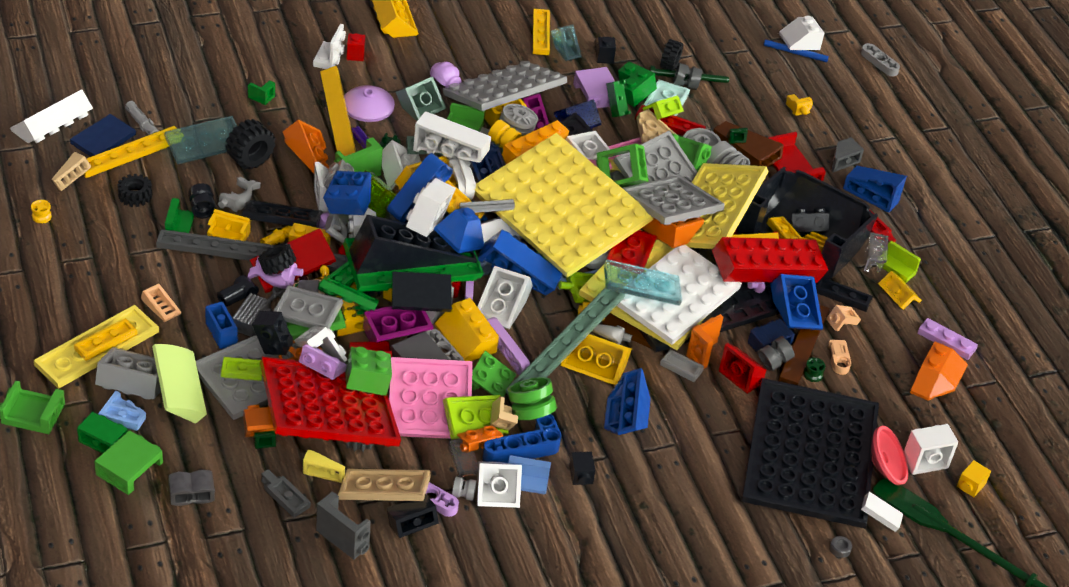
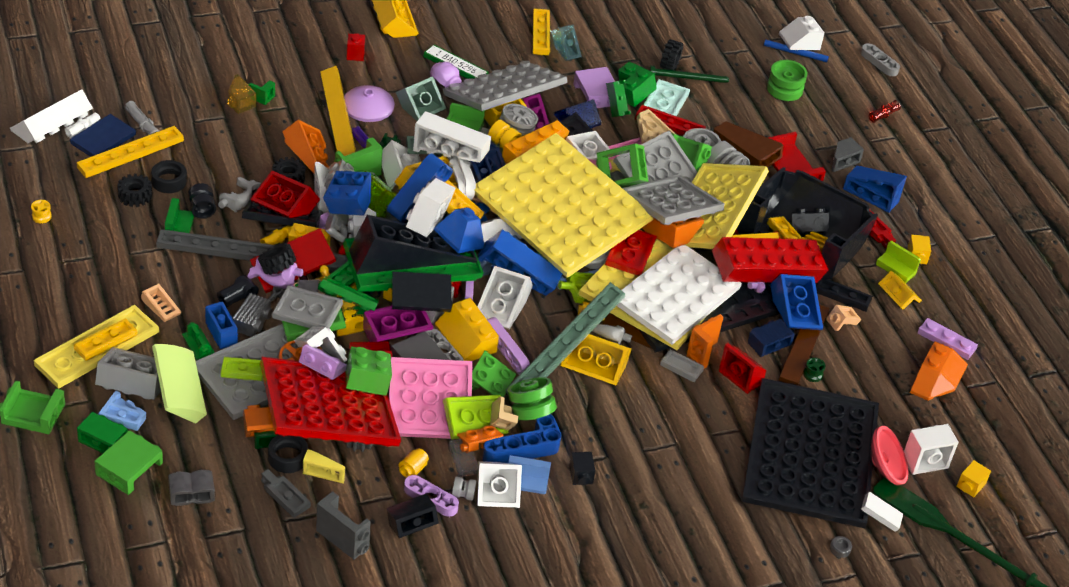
tan slope [52,152,91,191] -> none
clear light blue tile [164,116,237,164] -> none
yellow hinge [207,209,251,241] -> none
black tyre [225,119,276,169] -> none
black brick [252,311,293,355] -> none
white bracket [313,24,346,69] -> none
tan tile [338,469,431,501] -> none
axle [459,199,515,213] -> none
black slope [594,37,616,64] -> none
clear light blue tile [604,259,682,306] -> none
blue wedge [604,368,650,435] -> none
lime panel [643,95,684,120] -> none
dark grey wheel [673,63,702,90] -> none
dark green slope [727,128,748,144] -> none
dark grey wheel [758,336,795,372] -> none
yellow piece [786,94,813,116] -> none
light nougat piece [828,340,851,375] -> none
clear hinge [864,232,889,272] -> none
none -> white pin [65,112,101,138]
none -> black tyre [151,160,187,193]
none -> green hinge [182,322,215,361]
none -> clear yellow slope [227,74,256,114]
none -> red slope [250,171,320,218]
none -> black tyre [268,435,308,473]
none -> black tyre [272,157,305,184]
none -> yellow brick [399,448,429,478]
none -> tile [424,45,489,79]
none -> bright green wheel [767,60,808,101]
none -> clear red pin [868,100,901,123]
none -> yellow brick [907,234,931,264]

